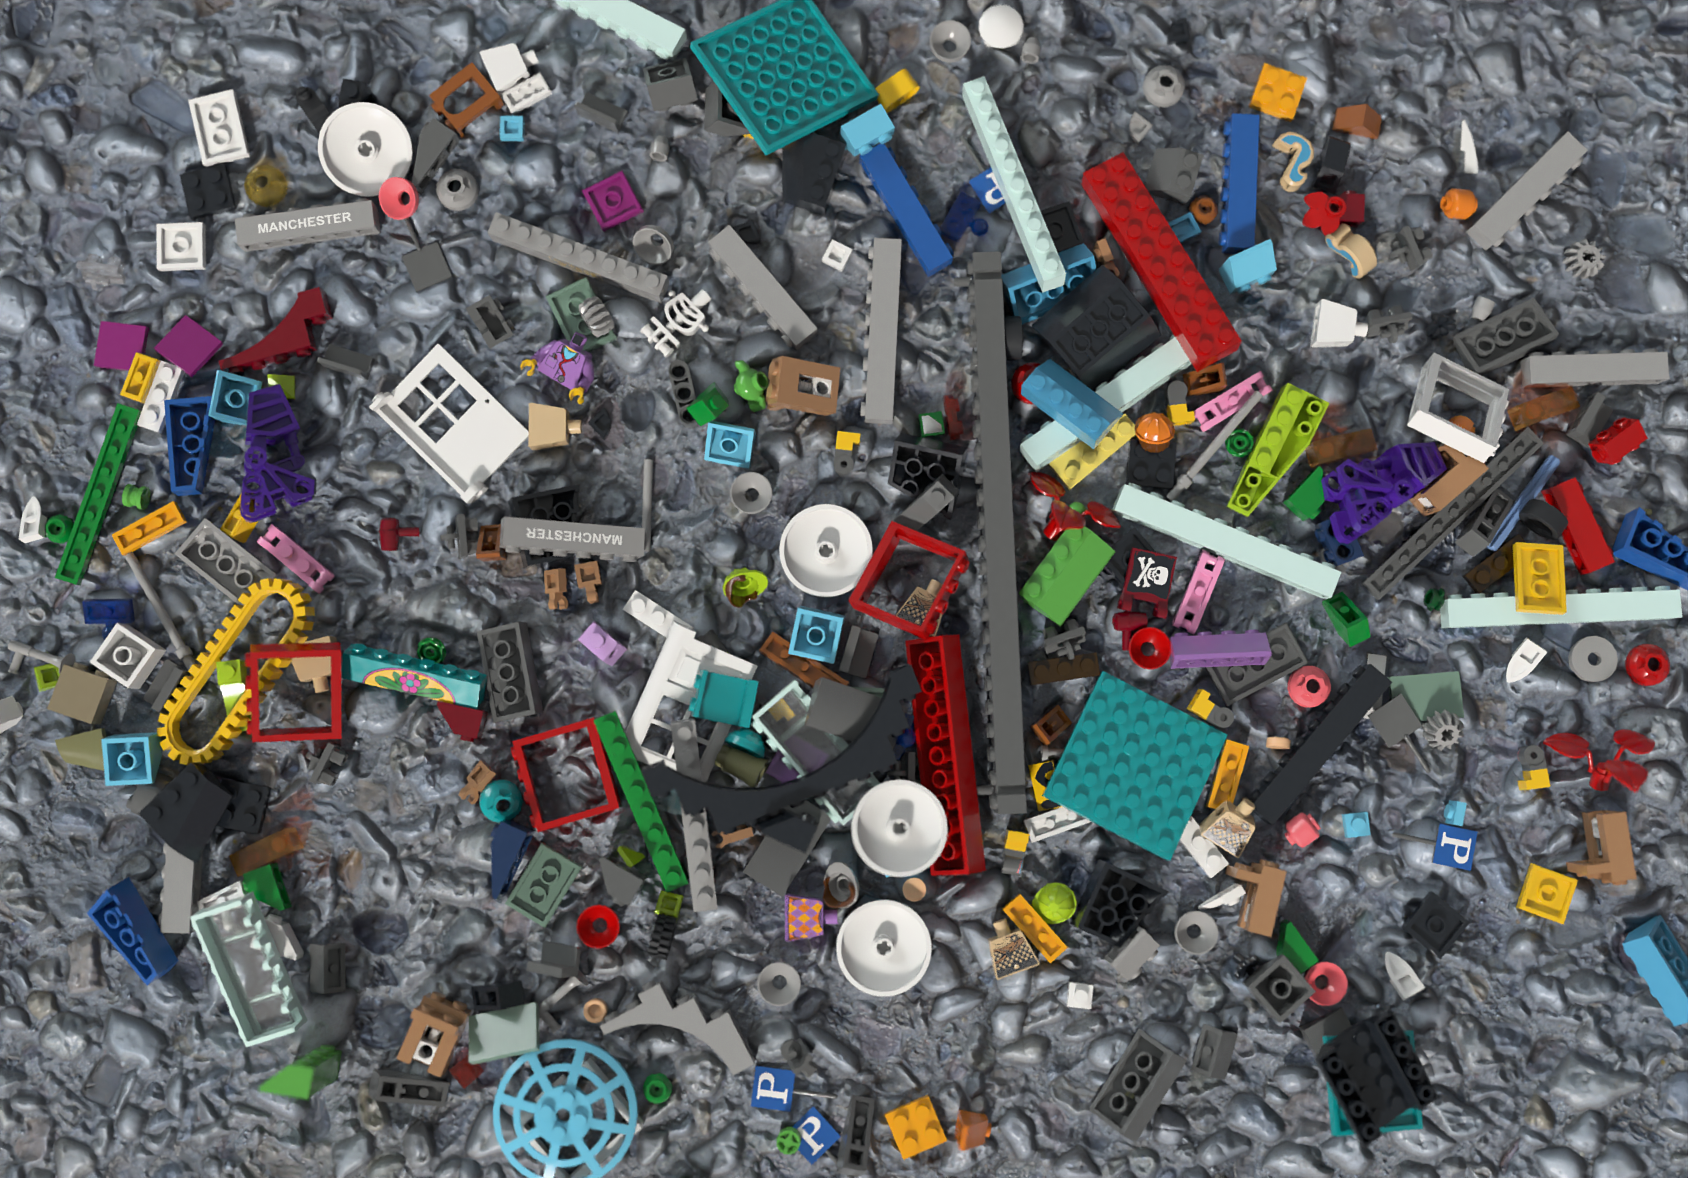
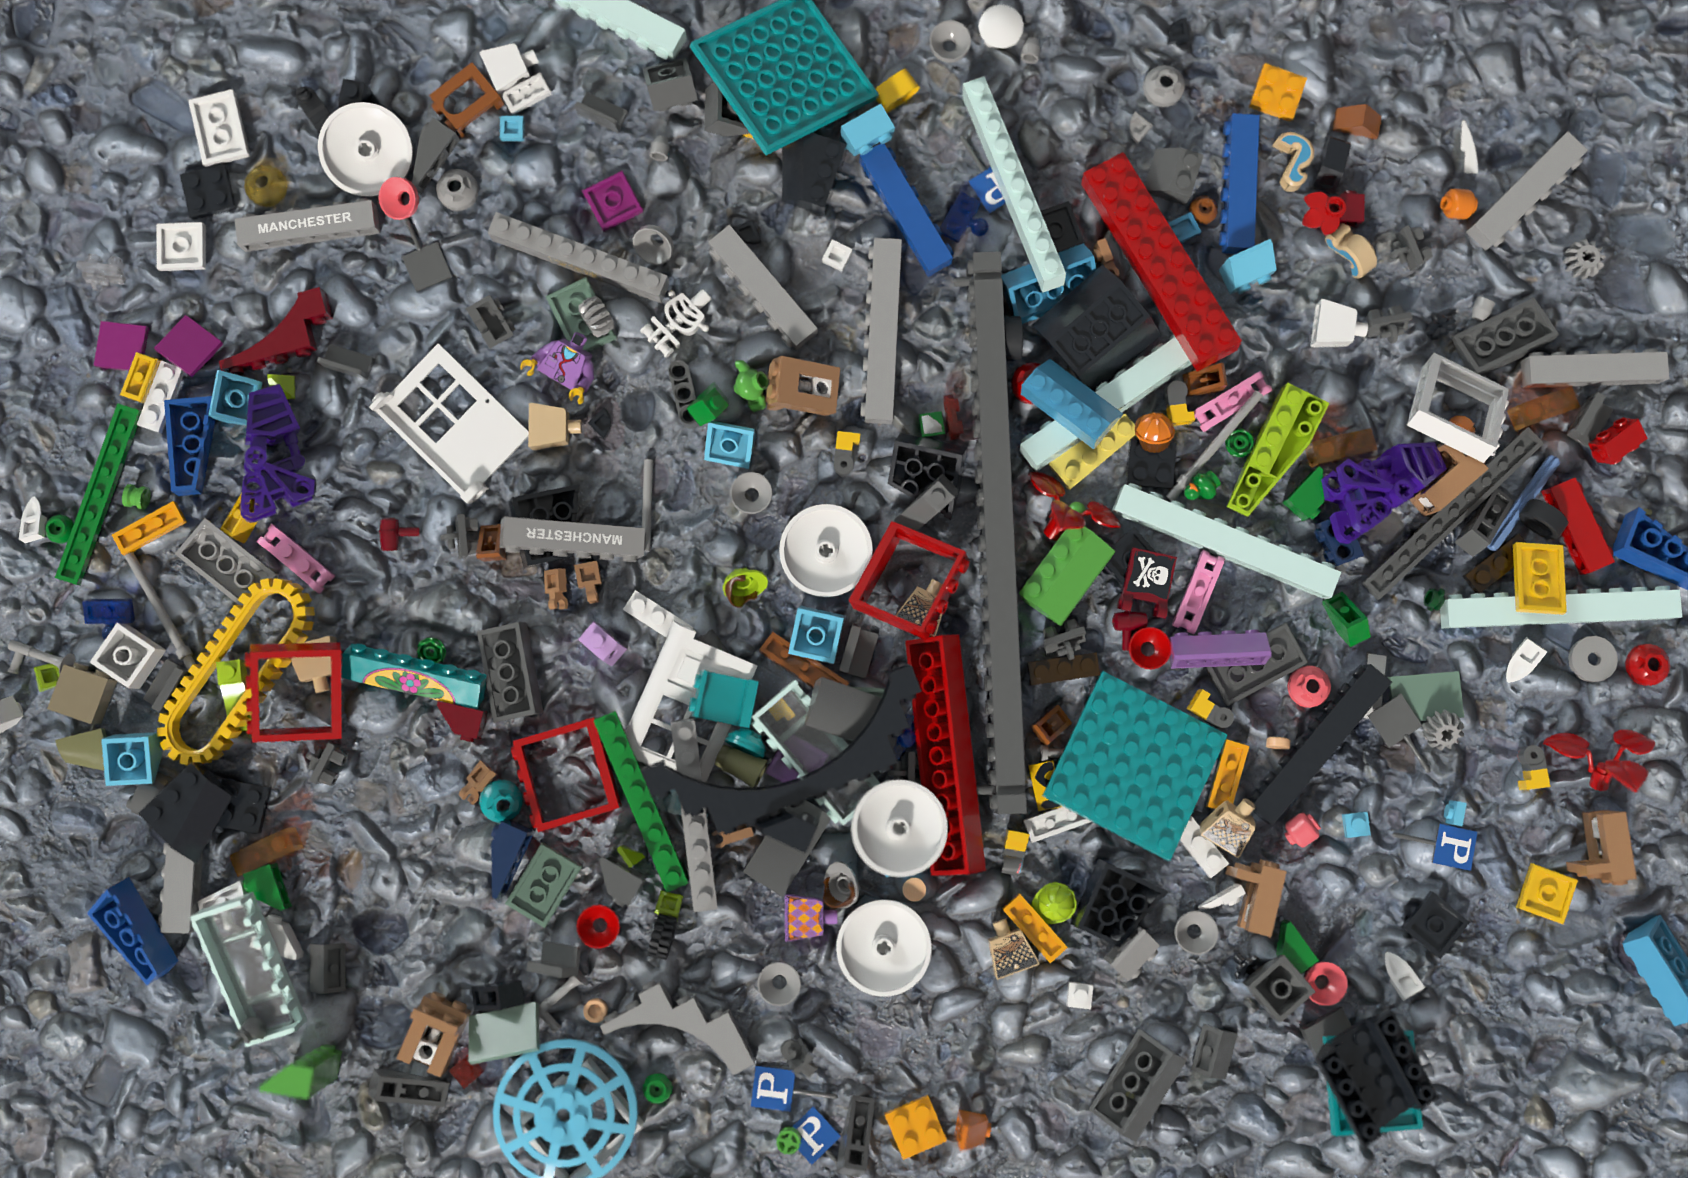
none -> dark grey piece [228,1016,267,1051]
none -> green animal [1184,471,1221,500]

